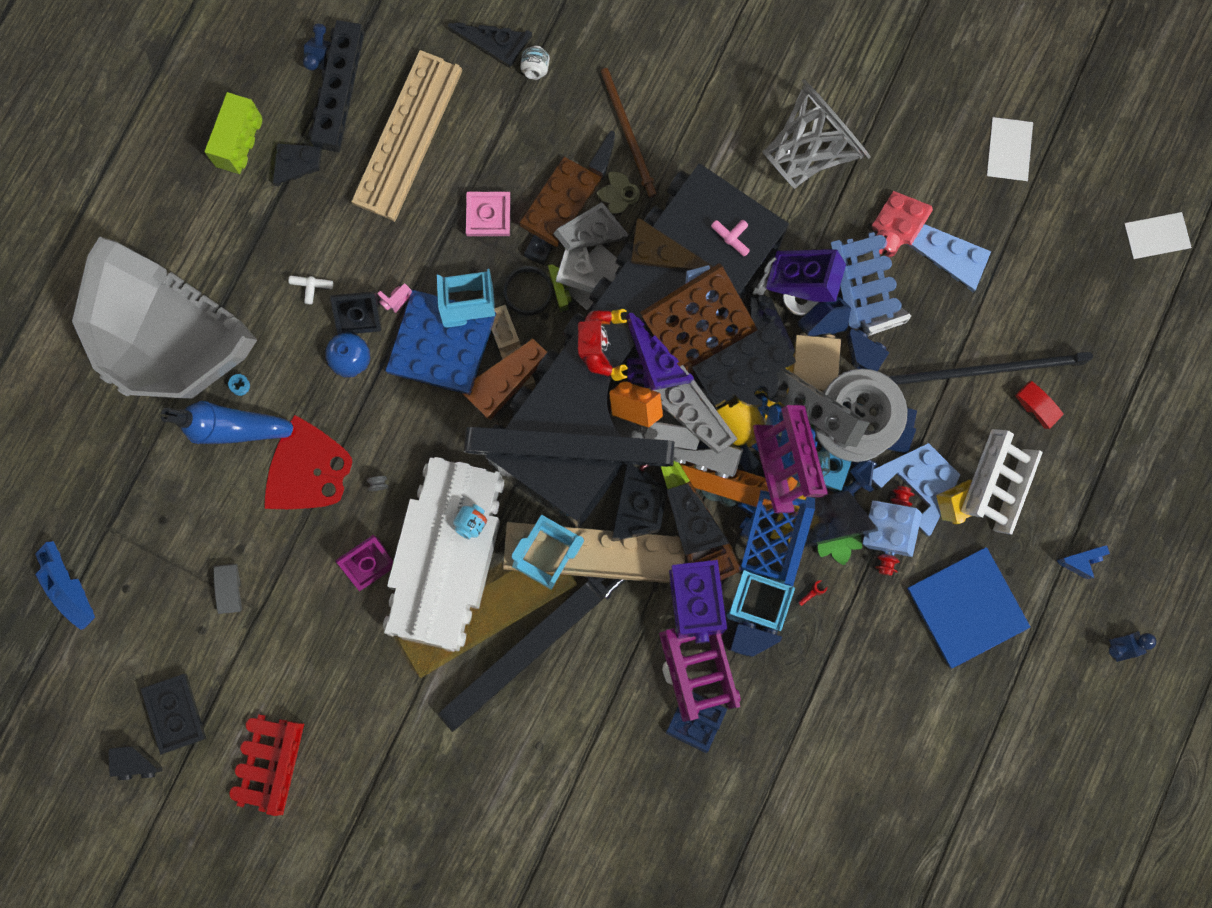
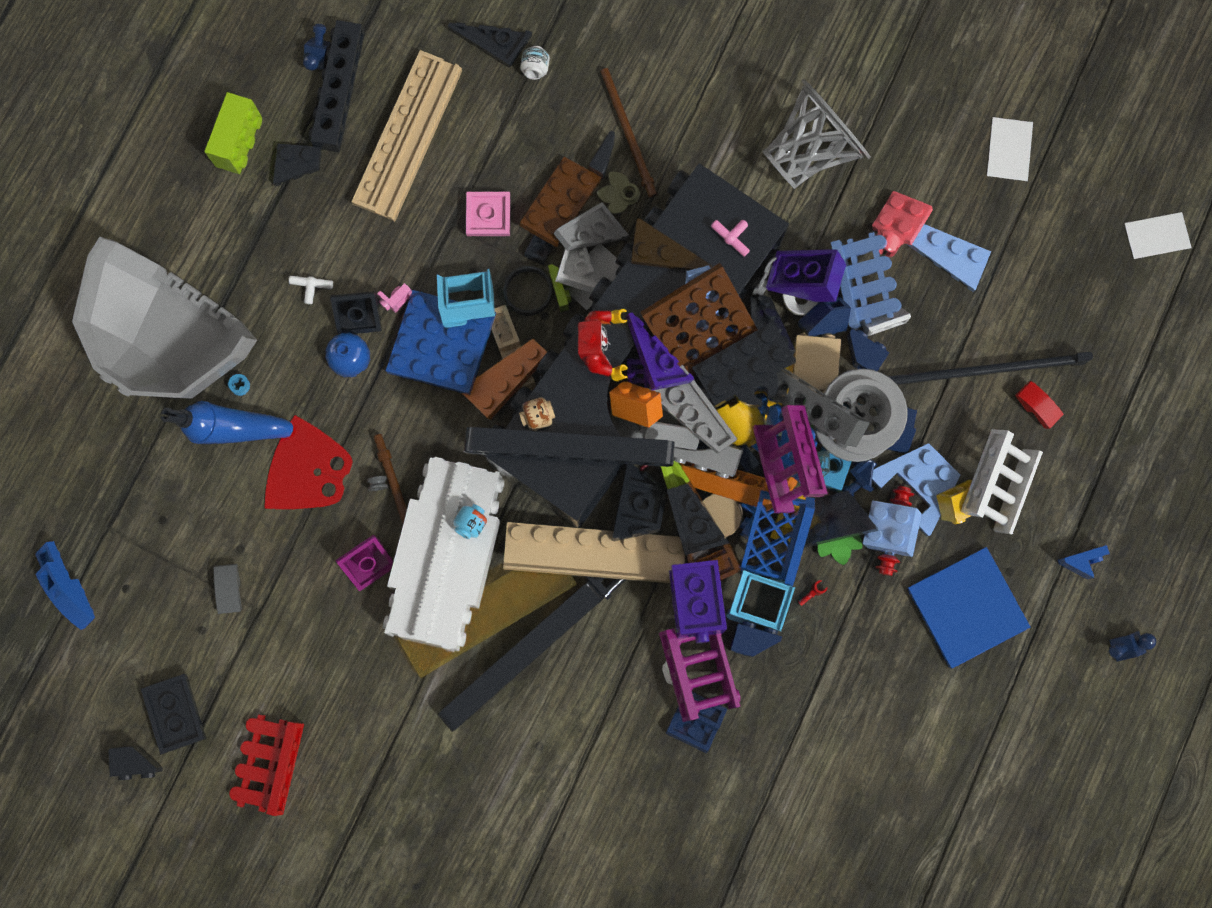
medium azure piece [512,515,584,590] -> none
none -> reddish brown bar [373,434,407,524]
none -> tan head [519,397,555,431]
none -> tan tile [703,494,743,537]

